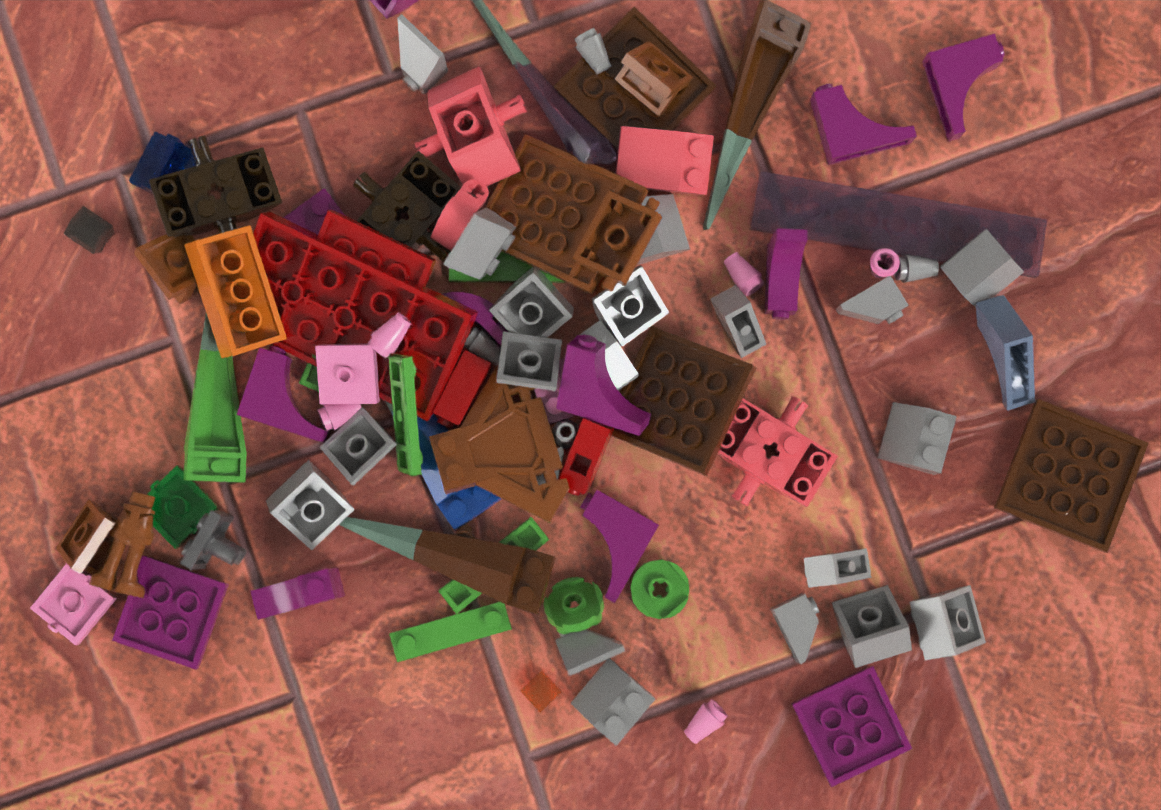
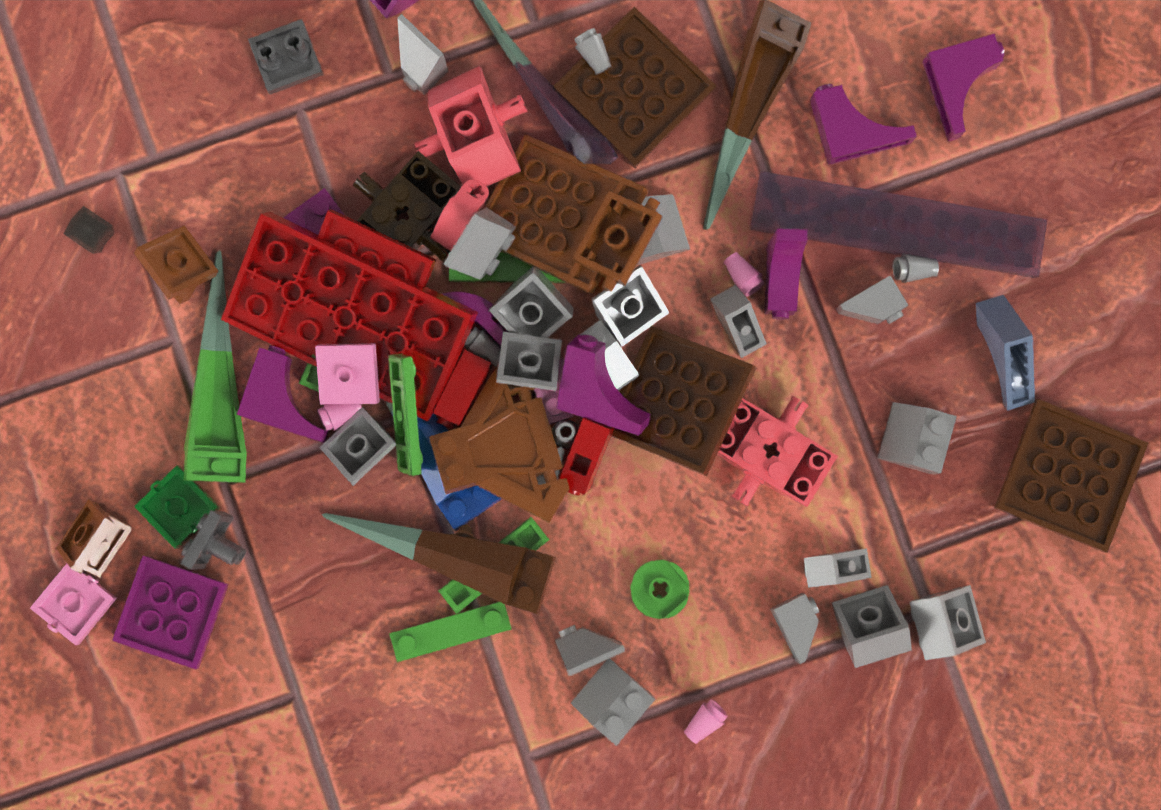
dark orange piece [89,491,155,598] -> none
clear blue bracket [129,132,196,194] -> none
dark brown slope [148,136,282,237] -> none
orange slope [184,225,287,358] -> none
magenta arch [250,568,345,620] -> none
light grey slope [266,460,355,550] -> none
bright pink cone [368,312,412,358] -> none
clear orange plate [520,670,562,712] -> none
bright green plate [544,577,604,634] -> none
magenta arch [580,490,659,603] -> none
dark orange bracket [615,41,693,116] -> none
coral slope [615,126,714,195] -> none
magenta plate [791,666,912,787] -> none
bright pink cone [870,248,900,278] -> none
light grey slope [940,229,1024,308] -> none
none -> flat silver plate [248,19,324,95]

